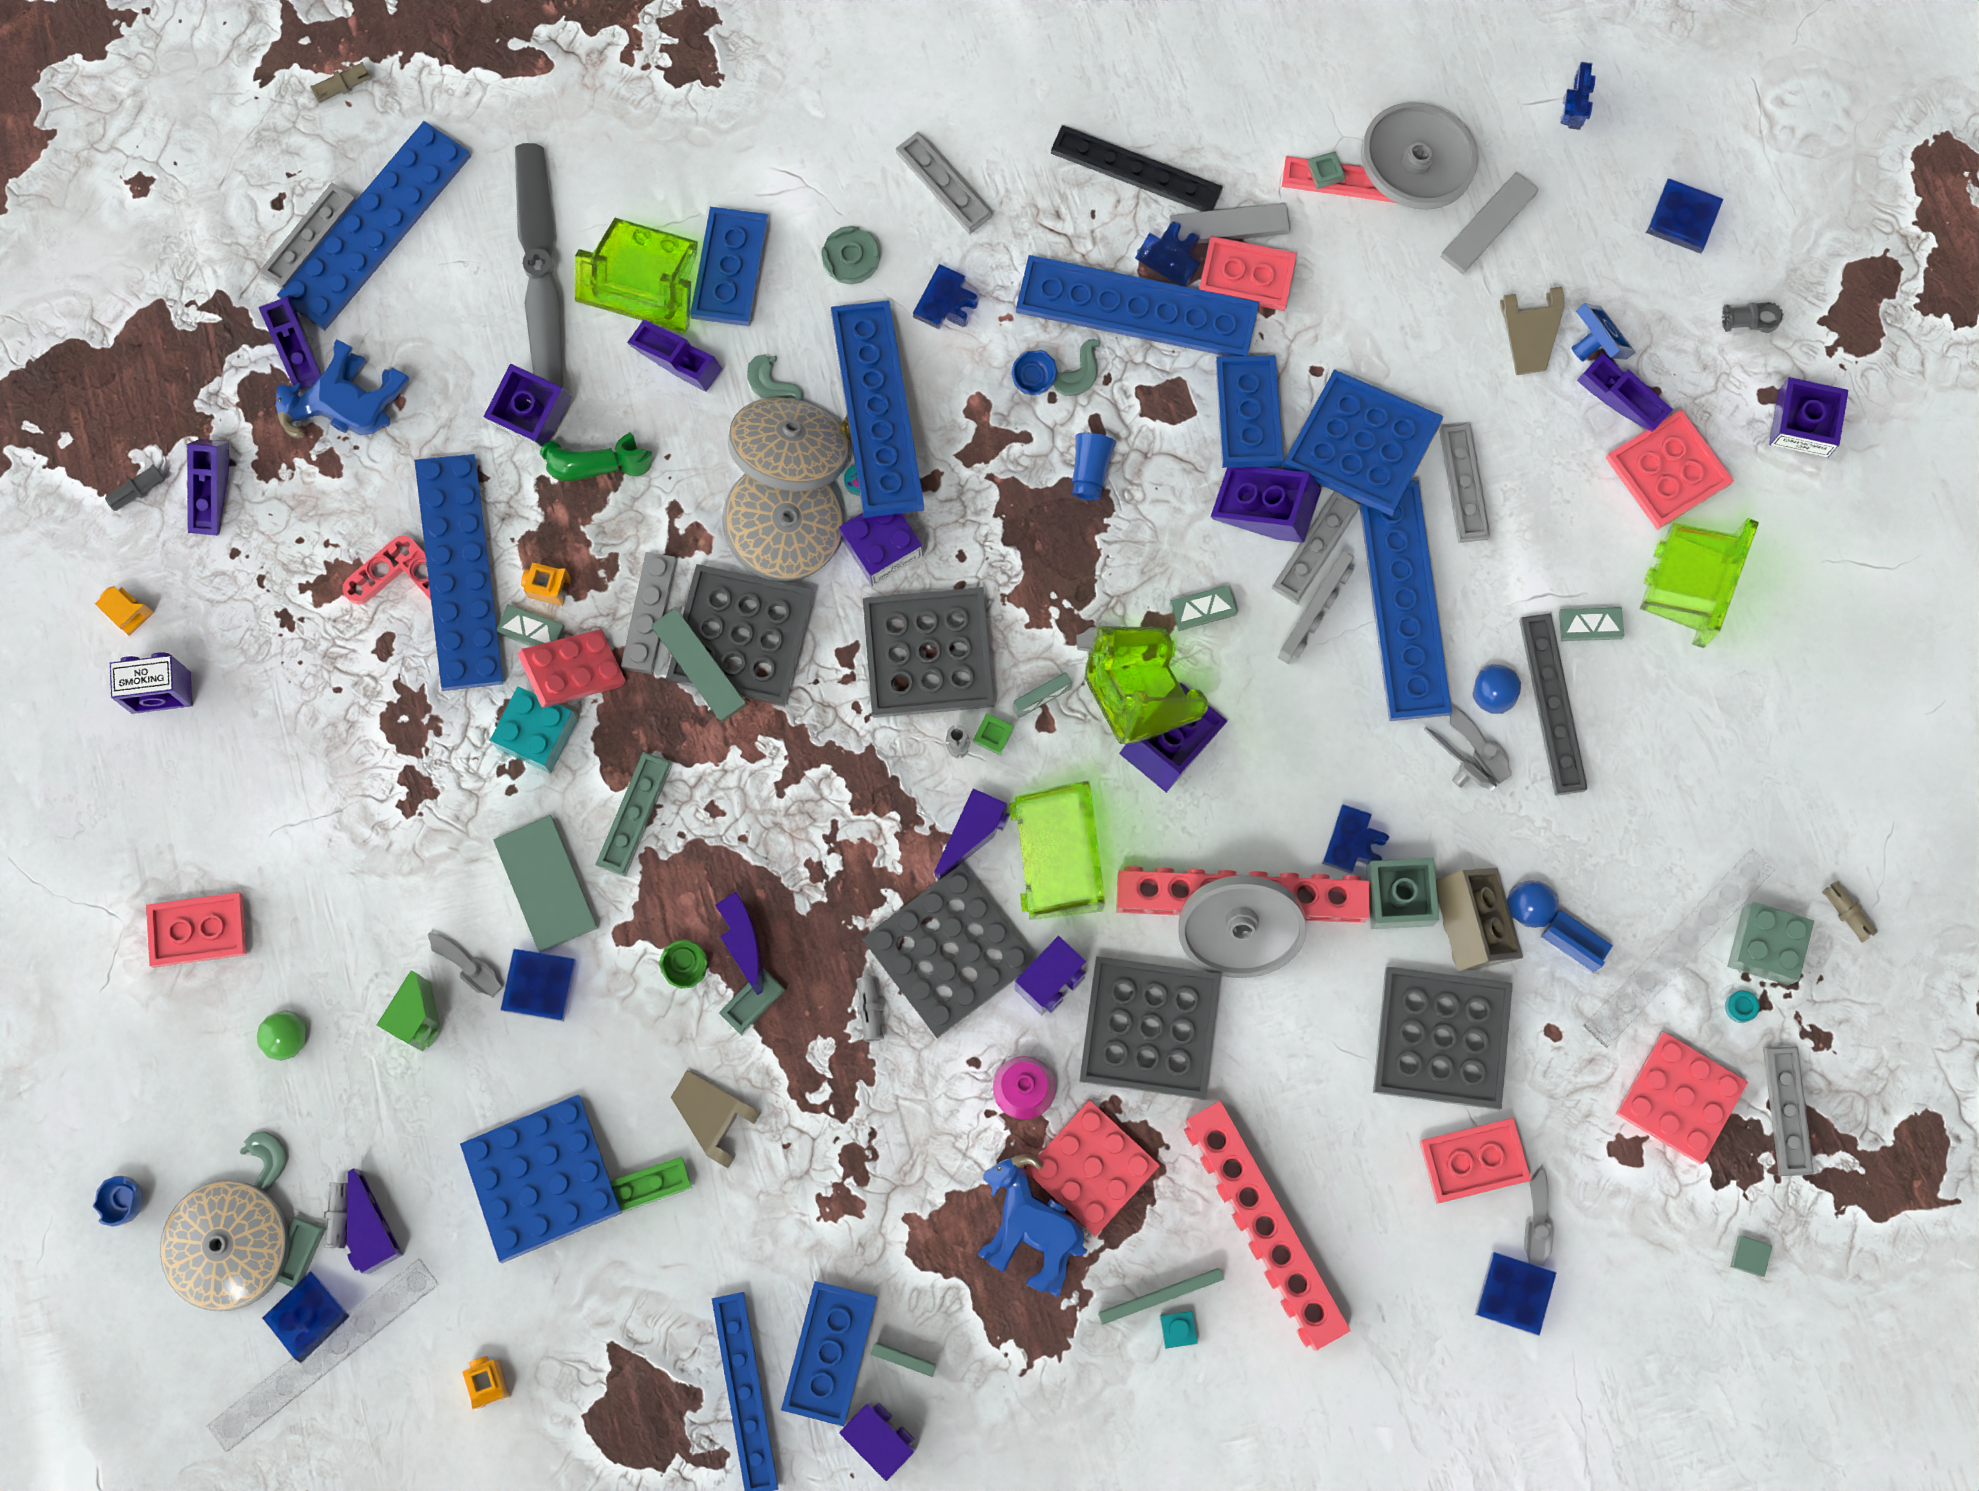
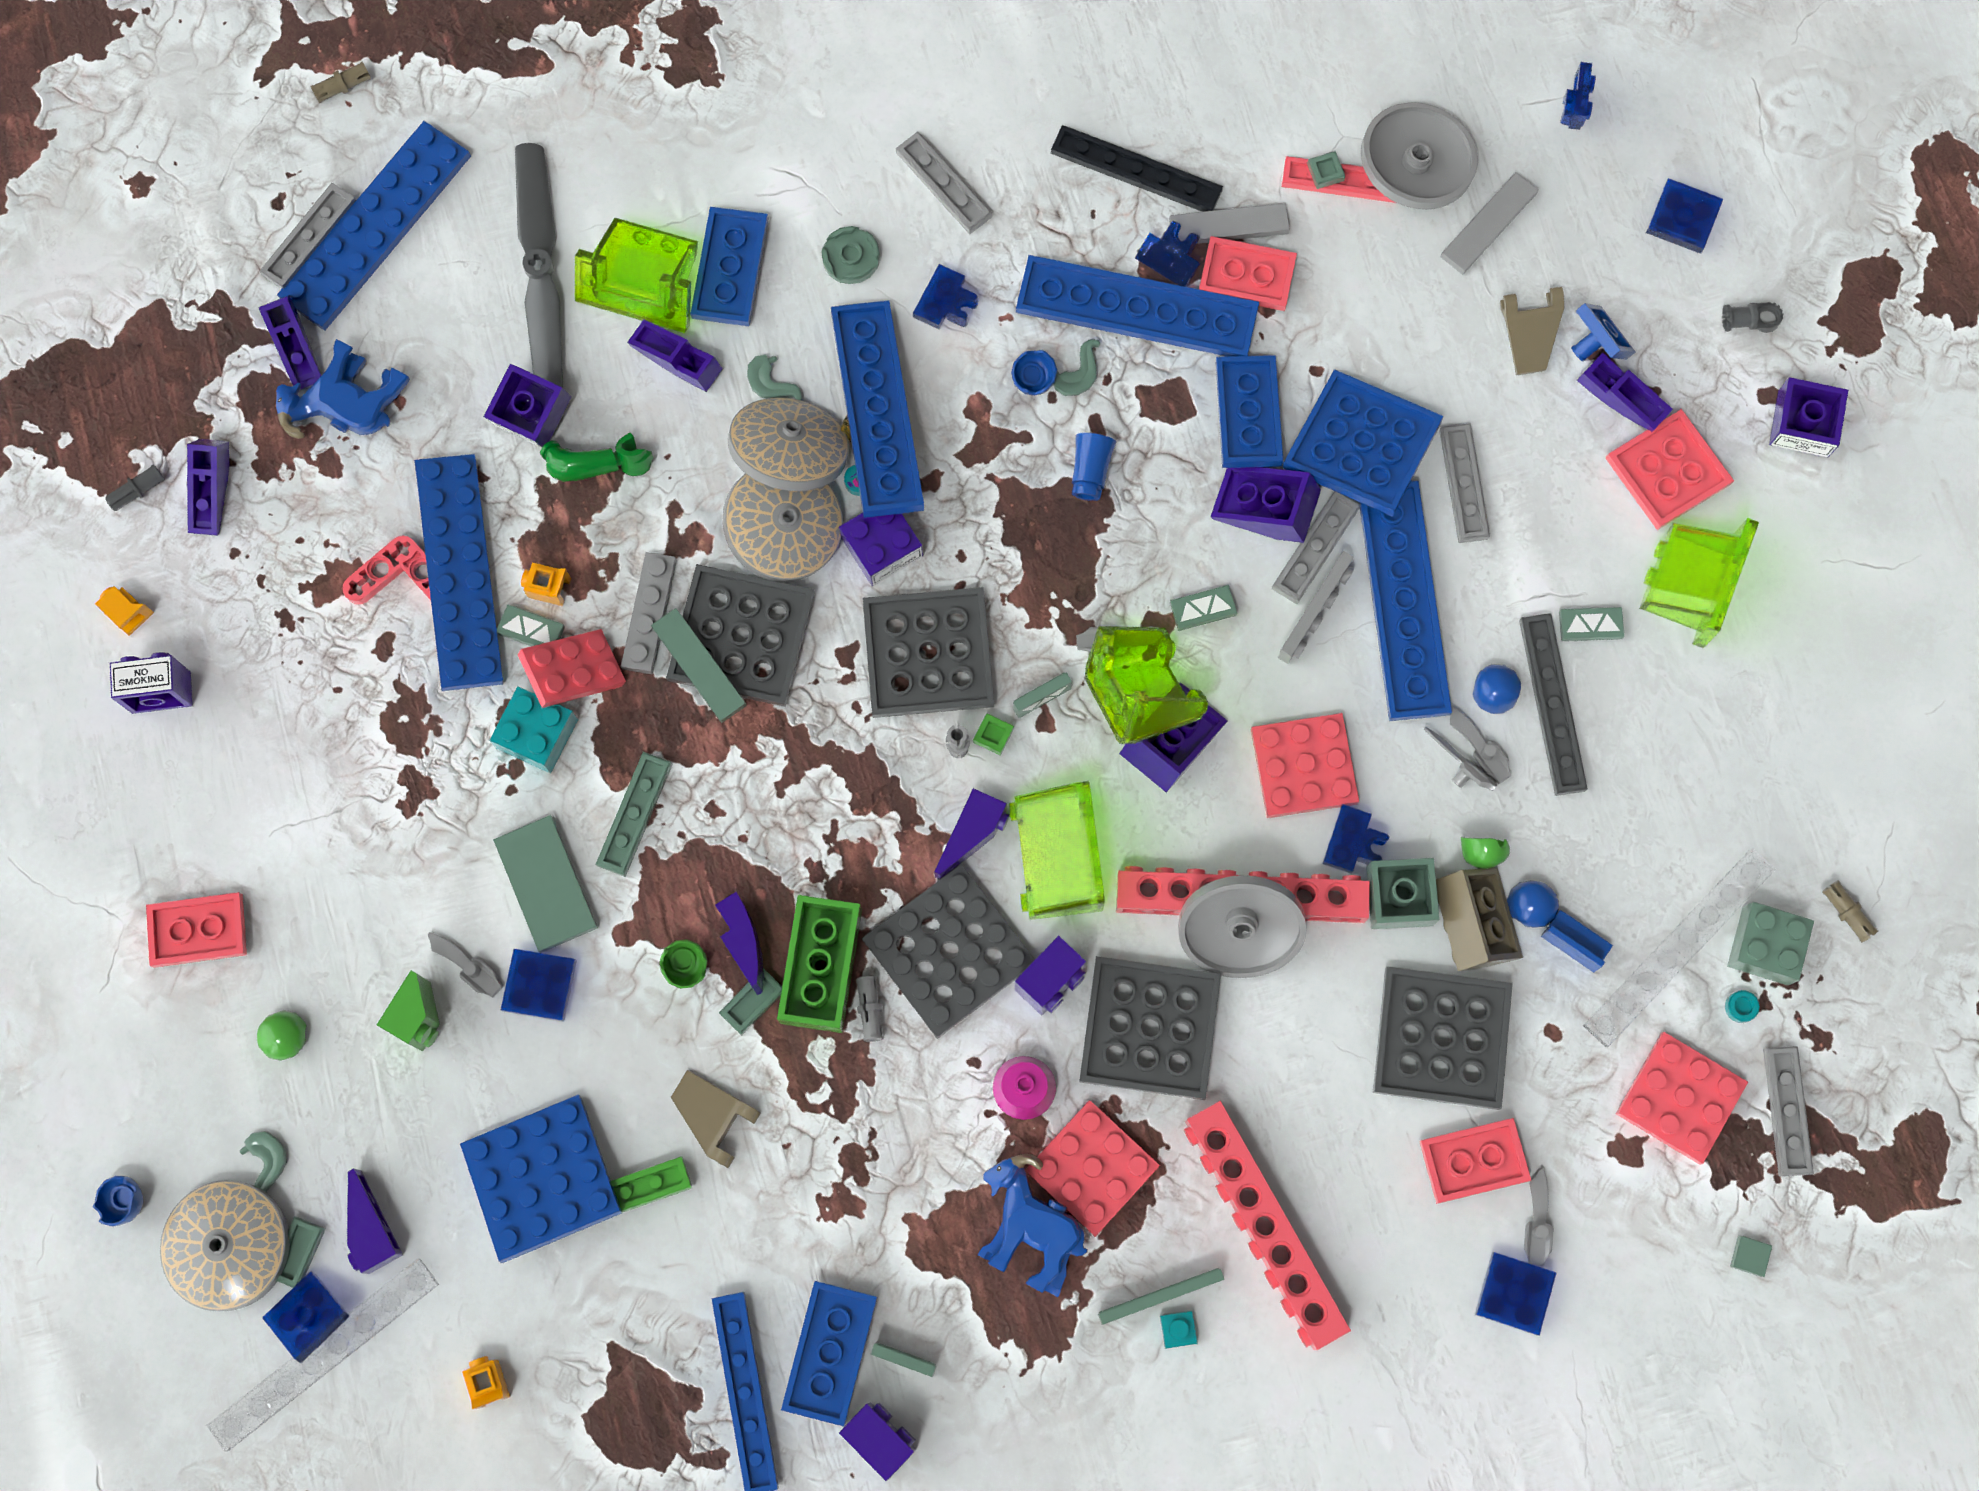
light grey pin [324,1182,348,1248] -> none
none -> bright green brick [777,895,862,1033]
none -> coral plate [1251,713,1359,818]
none -> bright green hair [1461,837,1510,869]

